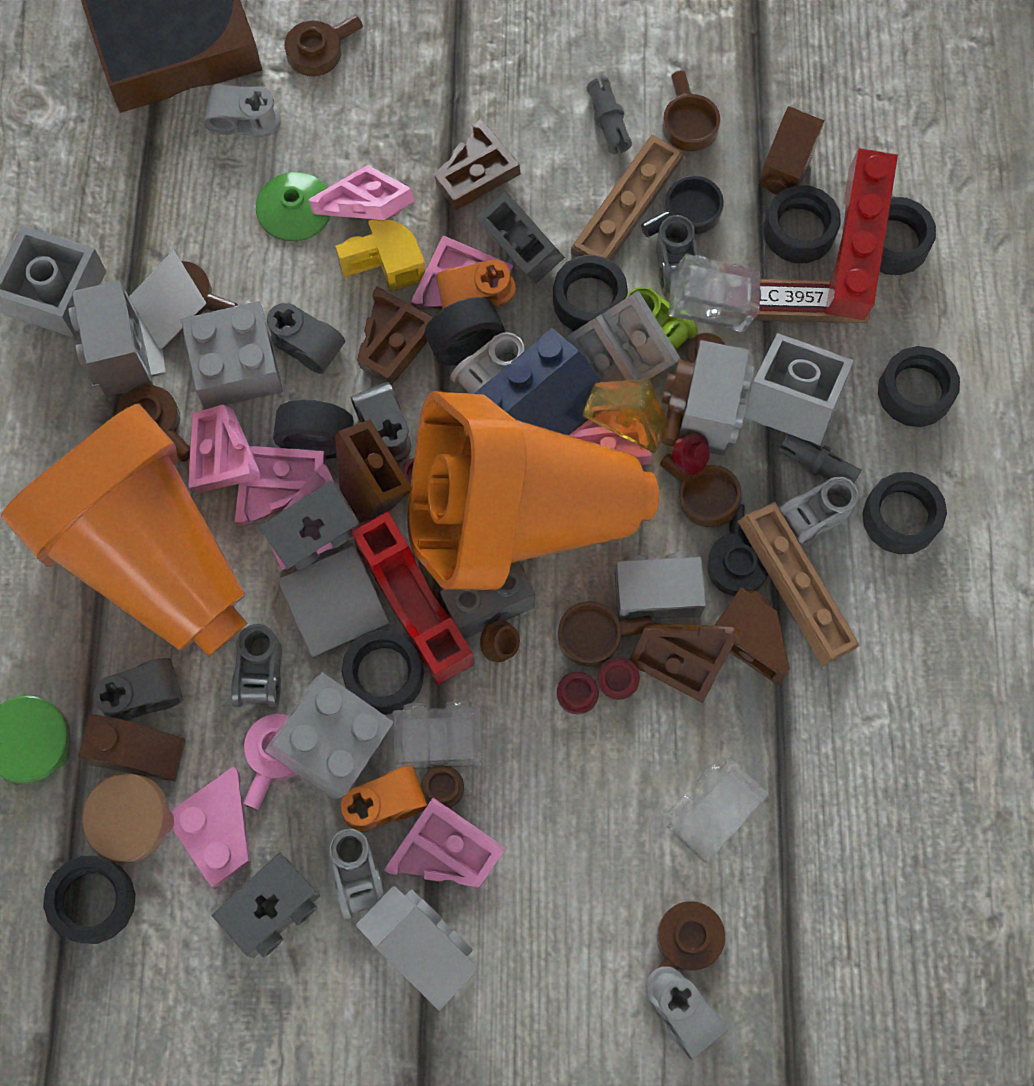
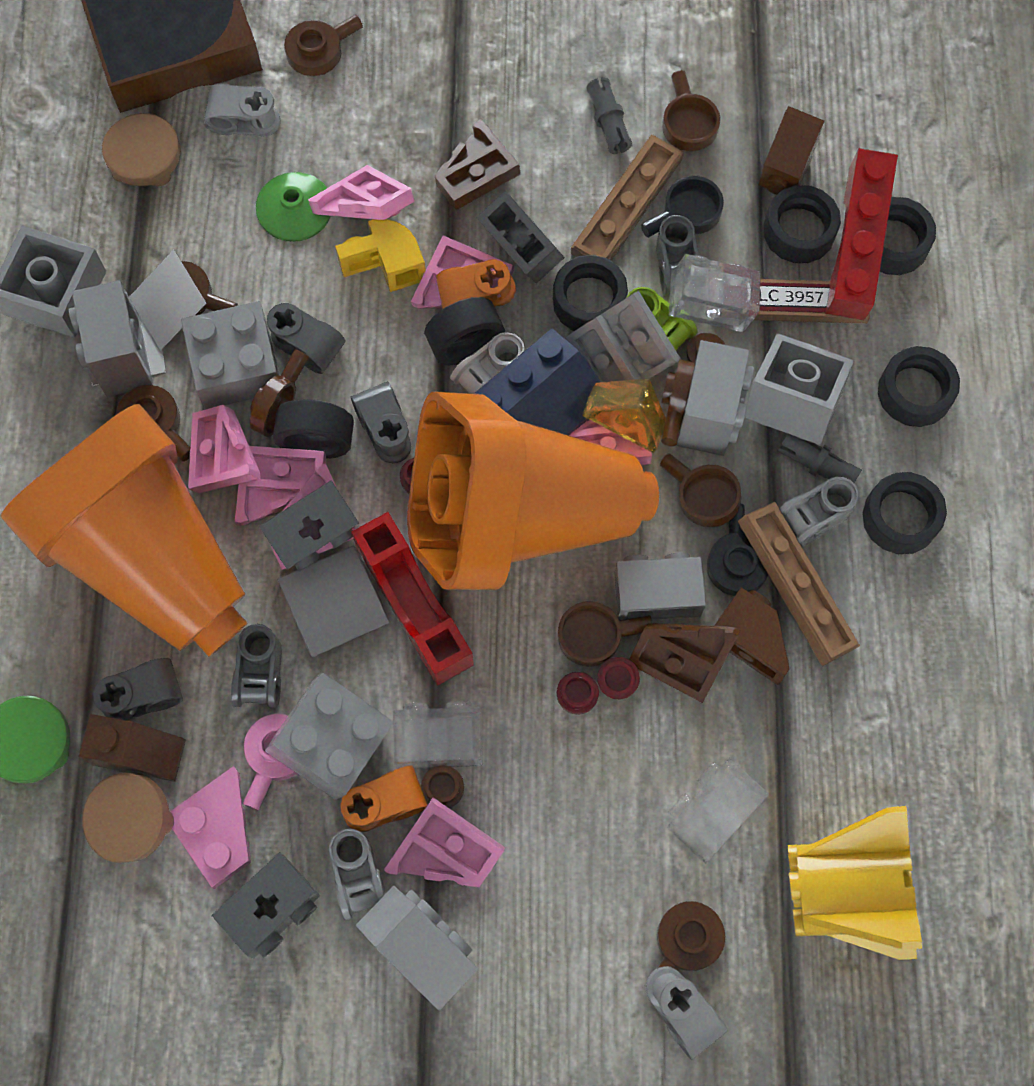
black tyre [43,856,136,944] -> none
reddish brown slope [335,419,412,524] -> none
black tyre [341,629,424,715] -> none
reddish brown wing [357,286,432,386] -> none
dark grey brick [440,561,535,639] -> none
reddish brown plate [480,620,520,662] -> none
dark red plate [672,433,710,475] -> none
none -> medium nougat tile [102,113,181,186]
none -> reddish brown piece [250,349,309,437]
none -> yellow brick [788,806,922,960]

